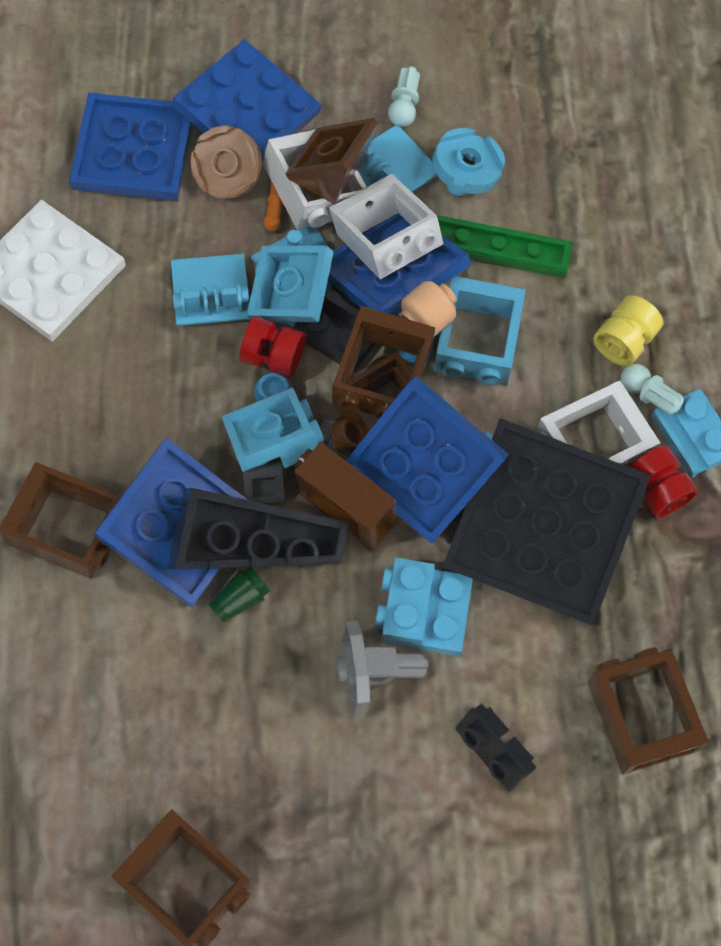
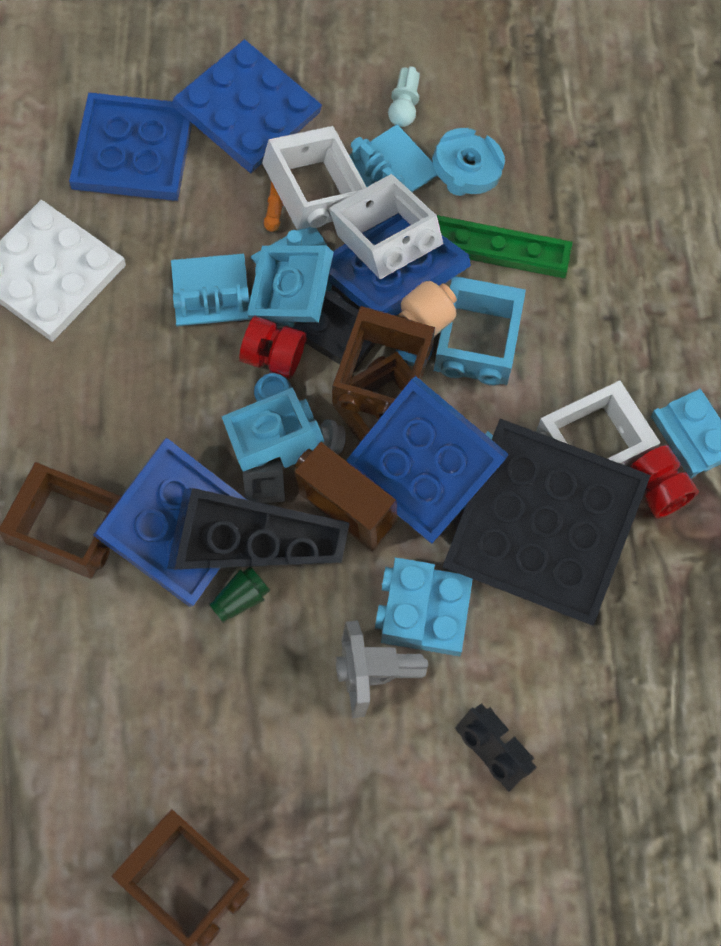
medium nougat tile [190,125,262,199] -> none
reddish brown slope [285,118,378,204] -> none
reddish brown plate [330,416,366,454] -> none
reddish brown window [588,647,709,775] -> none
light yellow wheel [593,295,664,367] -> none
light aqua axle [621,364,684,414] -> none

